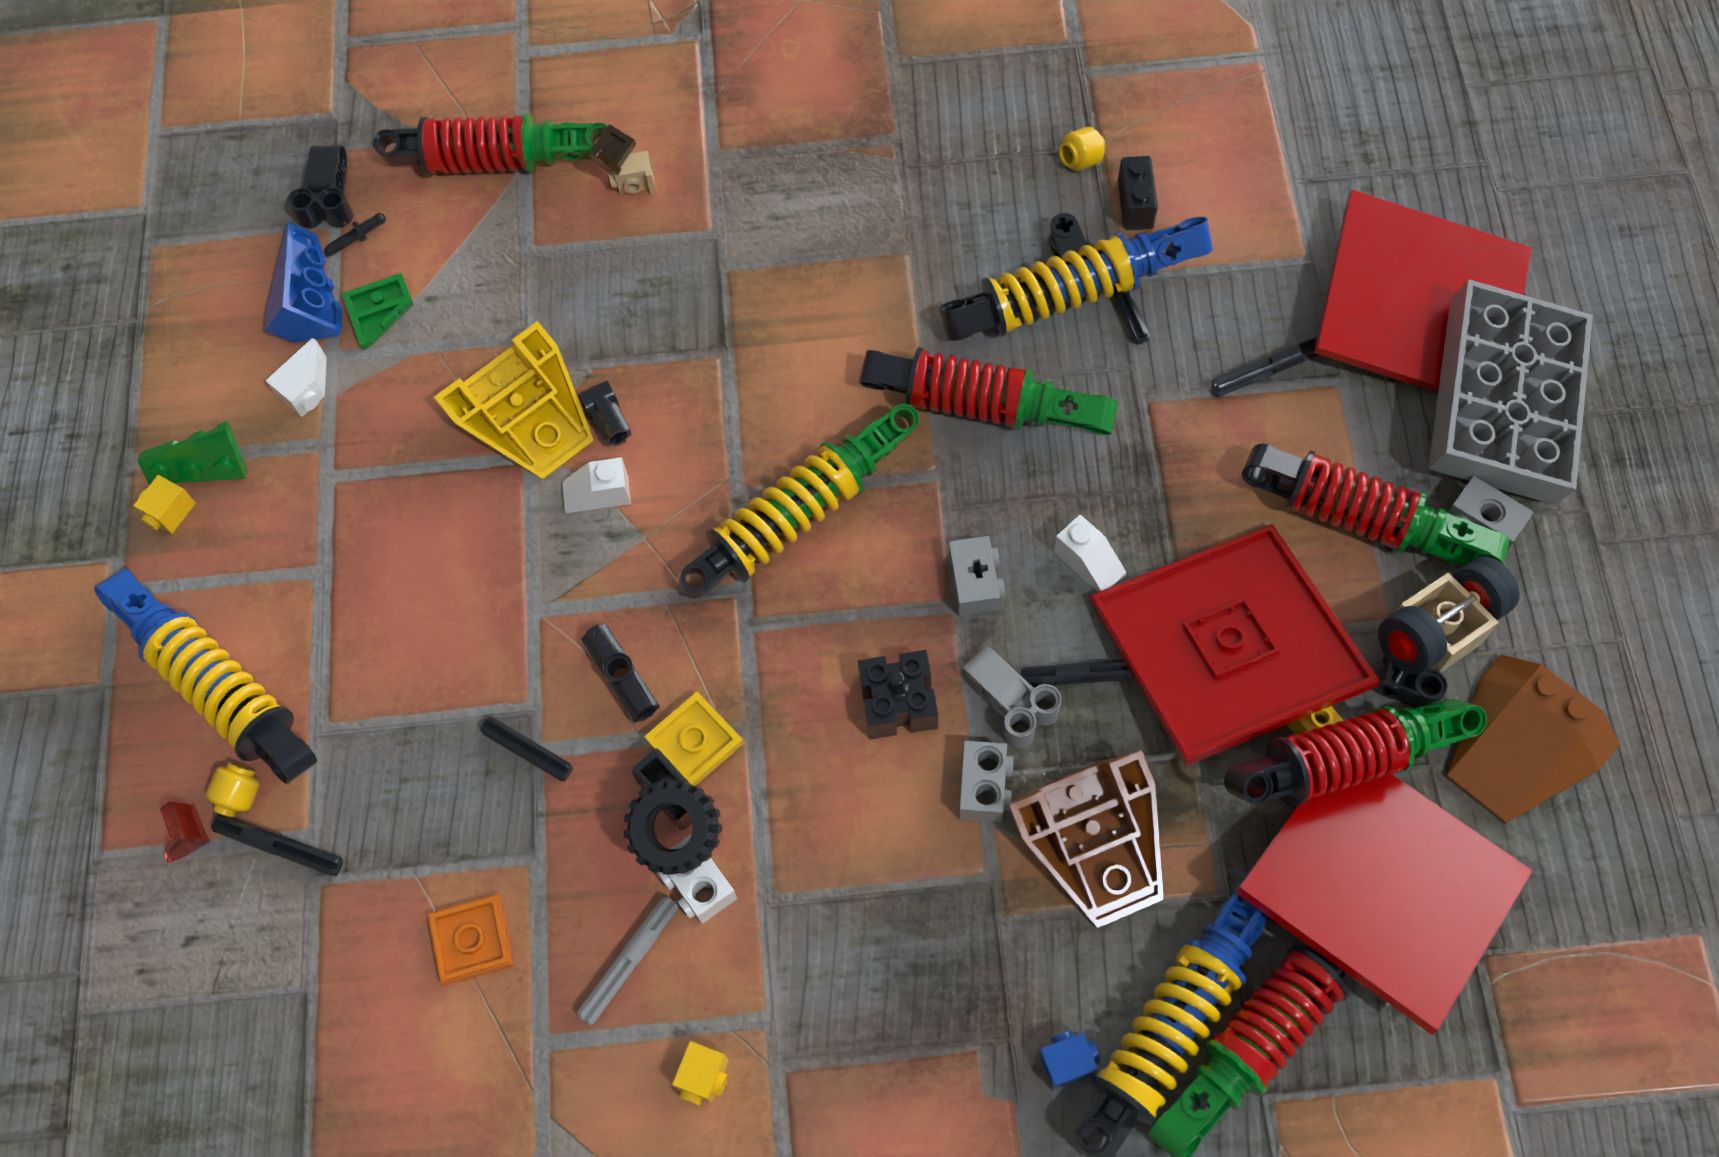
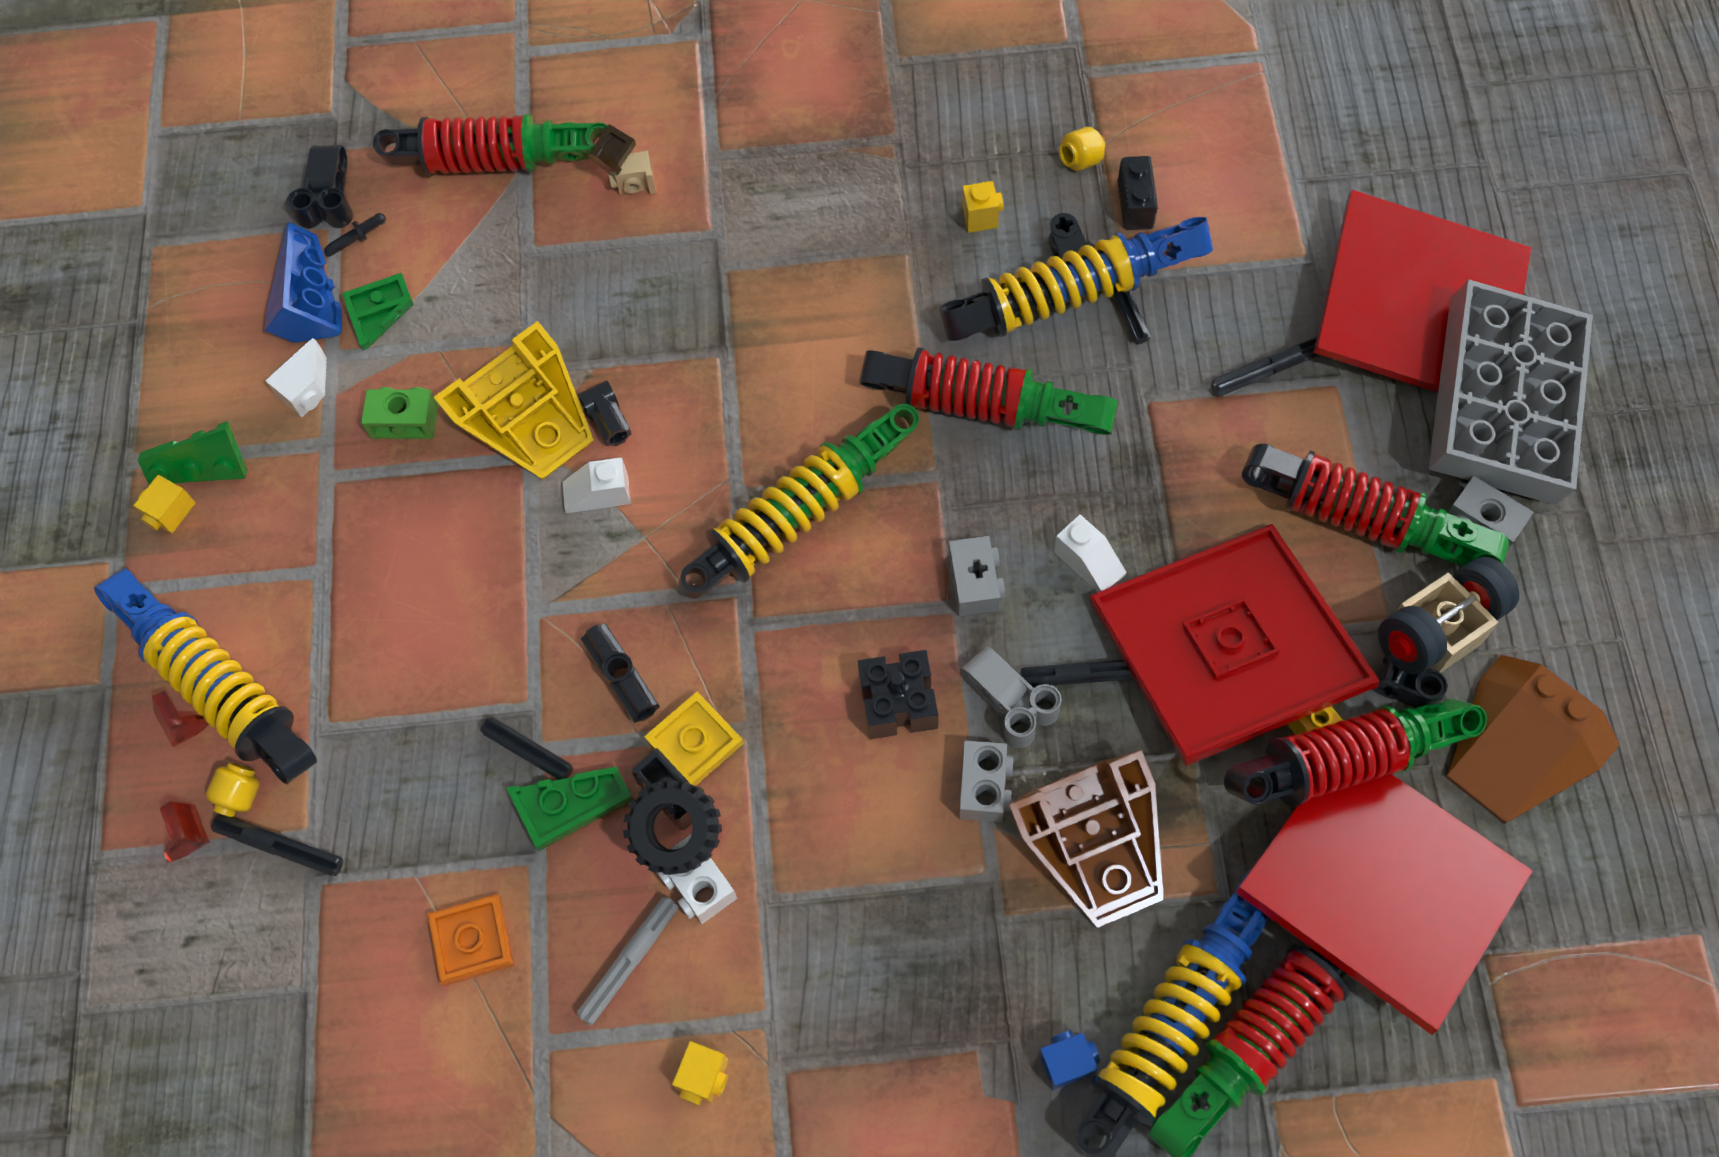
none -> clear red tile [152,691,208,747]
none -> bright green brick [361,387,439,439]
none -> green wing [506,767,633,851]
none -> yellow brick [962,181,1004,233]

